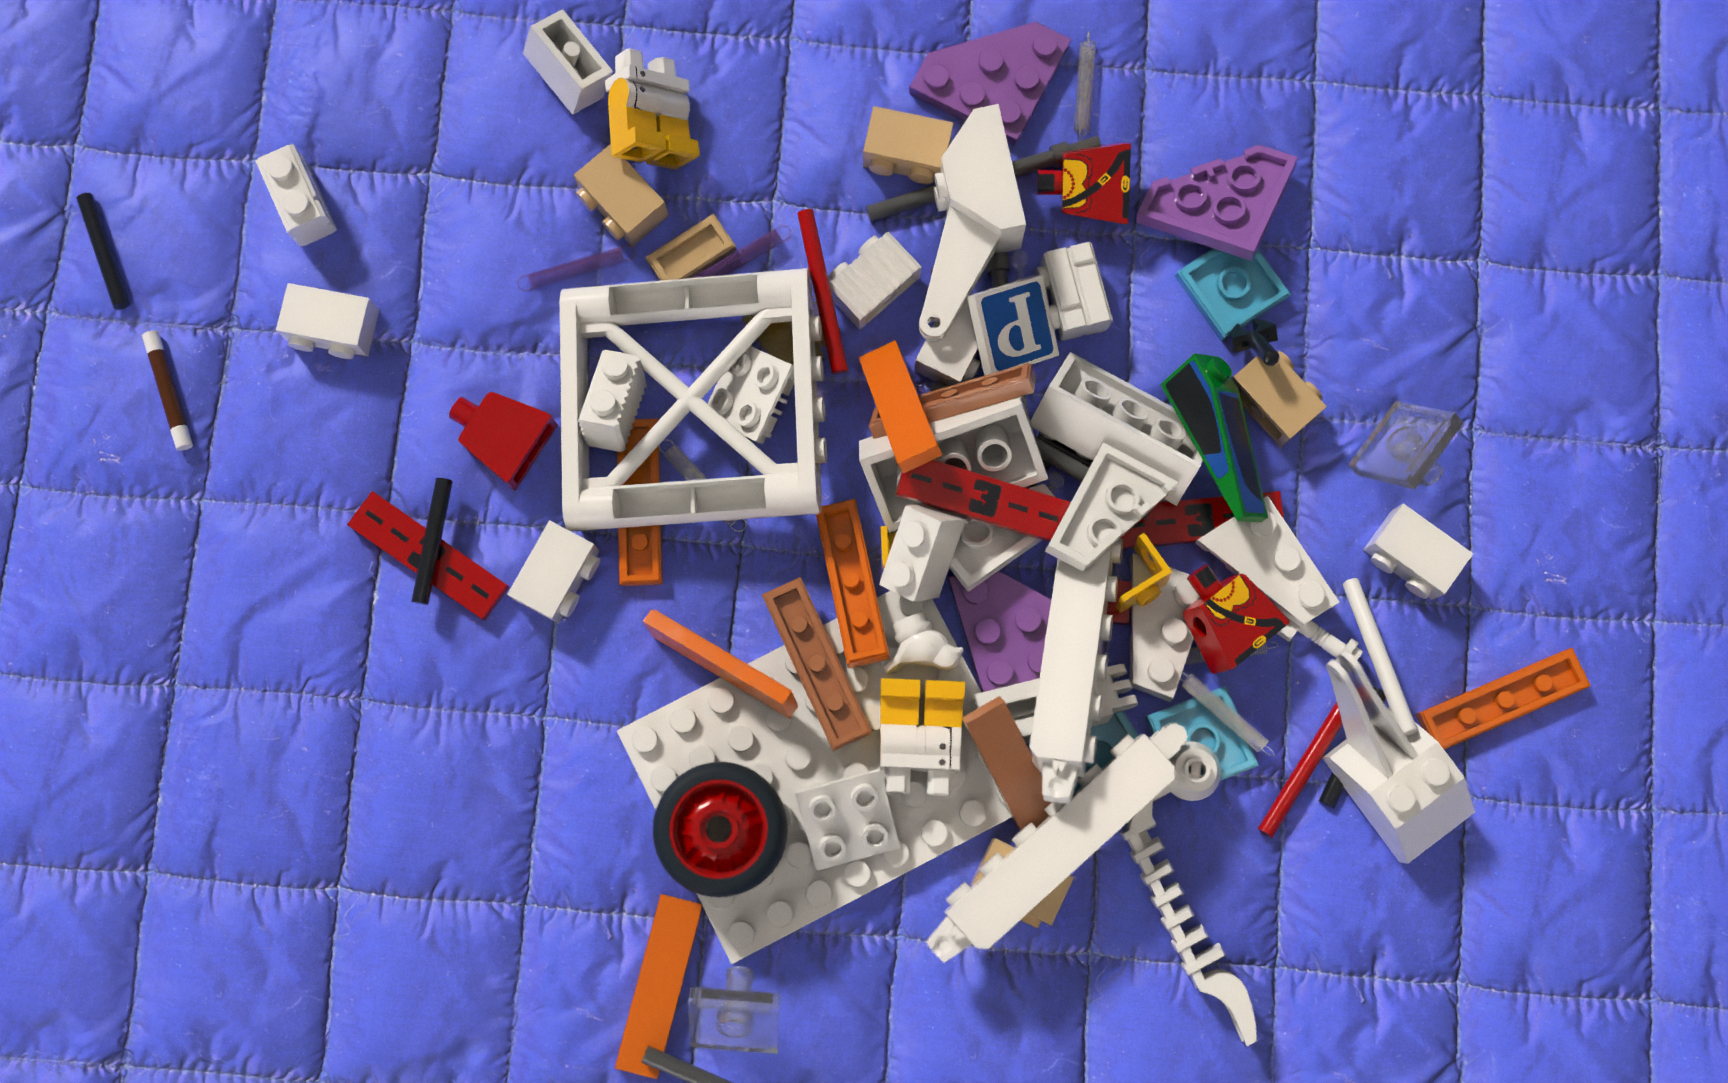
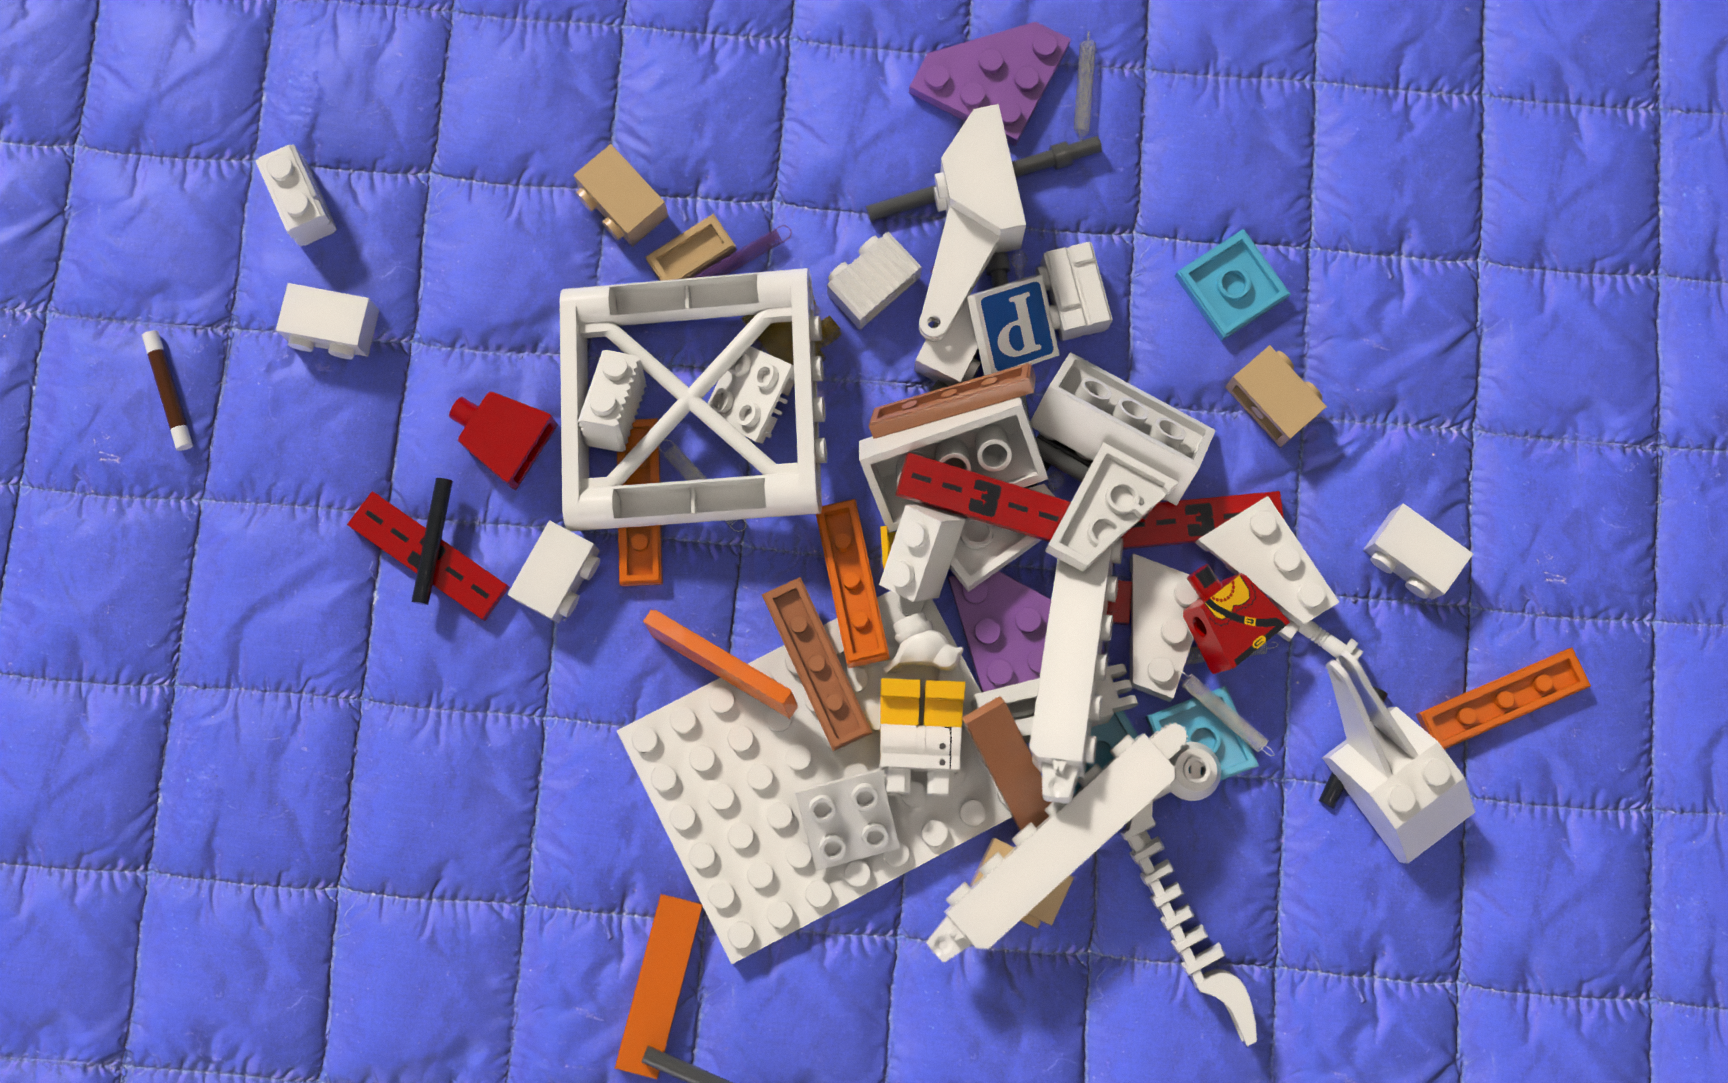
black bar [76,193,130,310] -> none
medium lavender piece [518,245,635,291] -> none
white brick [523,9,613,115] -> none
hips [605,48,700,170] -> none
wheel [653,762,788,897] -> none
clear tile [688,966,780,1054] -> none
red bar [797,209,848,374] -> none
orange tile [858,340,942,473] -> none
tan brick [863,106,953,184] -> none
torso [1037,142,1131,224] -> none
yellow bracket [1116,533,1172,613] -> none
medium lavender plate [1136,145,1298,261] -> none
slope [1160,353,1268,522] -> none
black bar [1231,319,1279,366] -> none
red bar [1258,701,1343,838] -> none
white bar [1342,578,1418,737] -> none
clear tile [1348,401,1464,489] -> none

